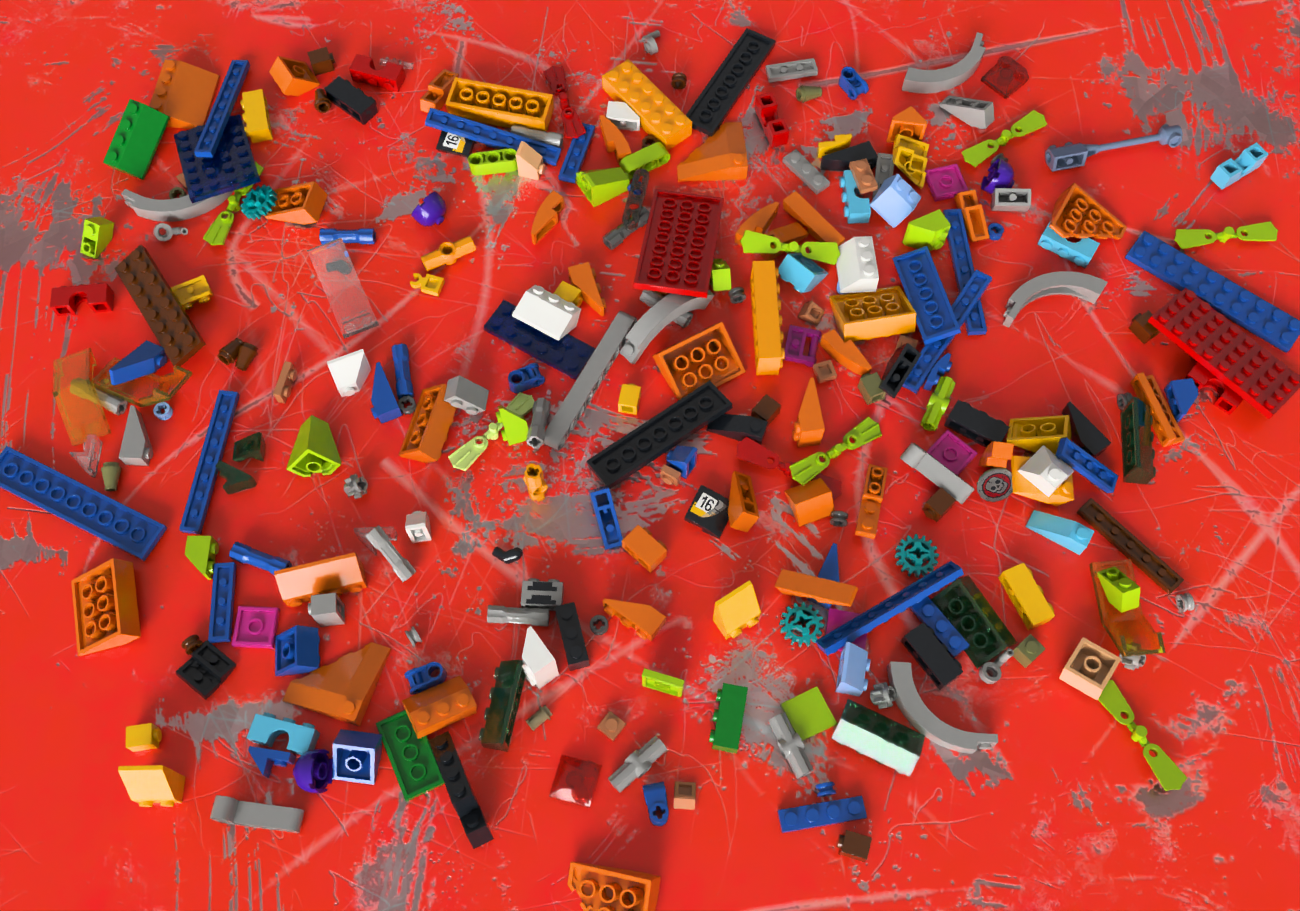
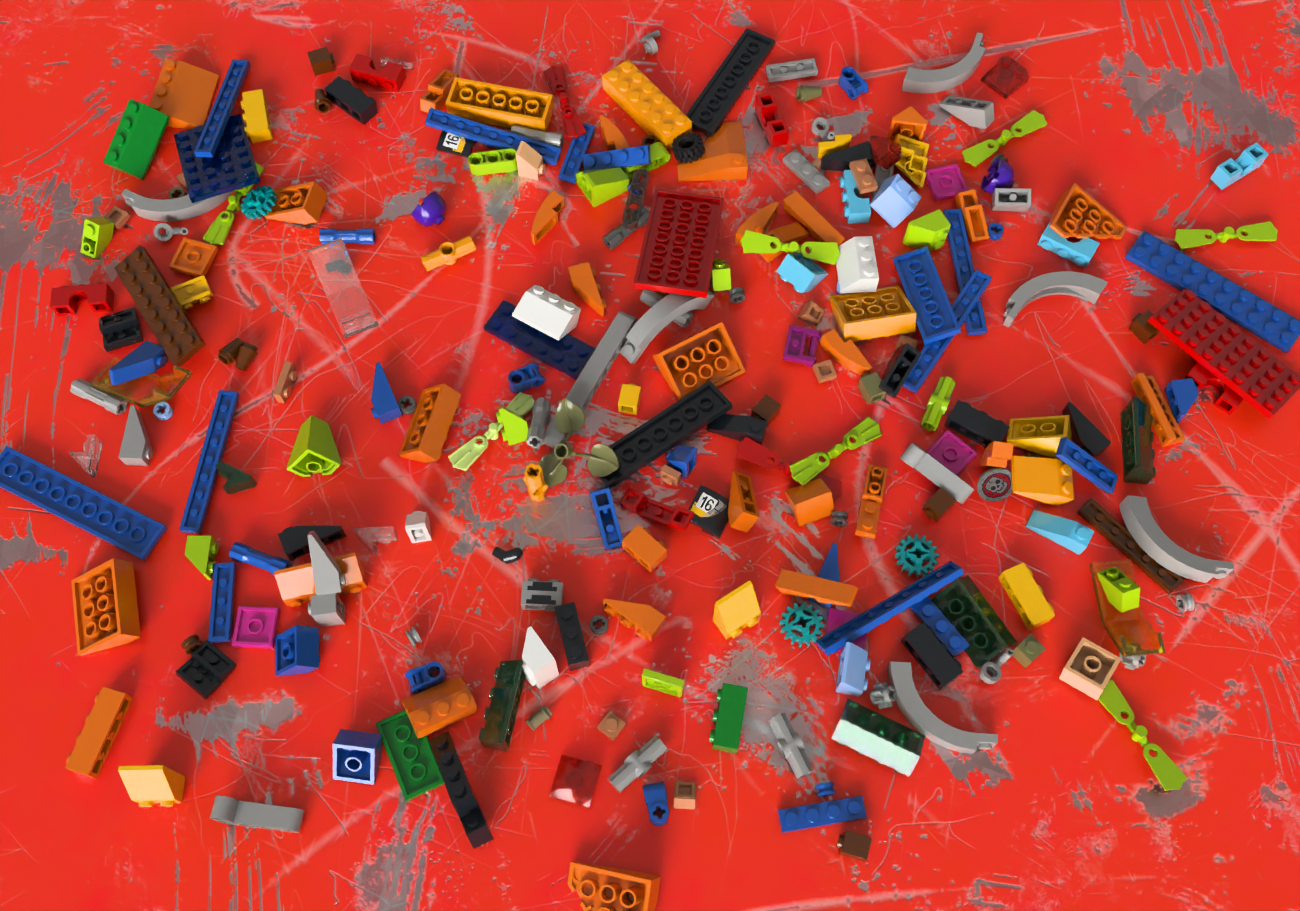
windscreen [52,348,111,446] -> none
olive cone [101,462,122,491] -> none
yellow brick [126,723,162,752] -> none
slope [233,432,266,462] -> none
medium azure arch [247,712,320,755] -> none
blue slope [248,746,296,778] -> none
orange slope [269,56,320,97] -> none
orange slope [282,642,391,727] -> none
dark purple cylinder [293,749,333,793] -> none
white slope [327,349,372,397] -> none
light grey gear [343,474,368,499] -> none
light grey axle [365,525,417,582] -> none
blue axle [391,344,414,400] -> none
yellow plate [410,273,445,297] -> none
light grey brick [444,375,489,415] -> none
light grey axle [487,605,550,626] -> none
yellow brick [553,281,583,307] -> none
white slope [606,101,640,131] -> none
reddish brown bush [671,73,687,89] -> none
light orange brick [750,260,785,375] -> none
lime tile [780,686,837,742] -> none
orange slope [792,377,825,448] -> none
blue slope [923,353,952,391] -> none
white slope [1018,445,1074,498] -> none
sand blue bar [1045,124,1183,172] -> none
dark grey bush [1117,392,1134,411] -> none
none -> orange brick [65,687,133,779]
none -> black slope [99,307,143,352]
none -> nougat plate [104,206,131,230]
none -> orange plate [169,238,218,277]
none -> black slope [278,526,346,561]
none -> light grey slope [307,531,346,596]
none -> olive plant [538,399,619,486]
none -> blue plate [583,145,651,171]
none -> red slope [619,487,695,530]
none -> black tyre [672,132,705,164]
none -> light grey plate [811,117,835,142]
none -> clear red slope [870,135,902,170]
none -> light grey arch [1119,495,1234,583]

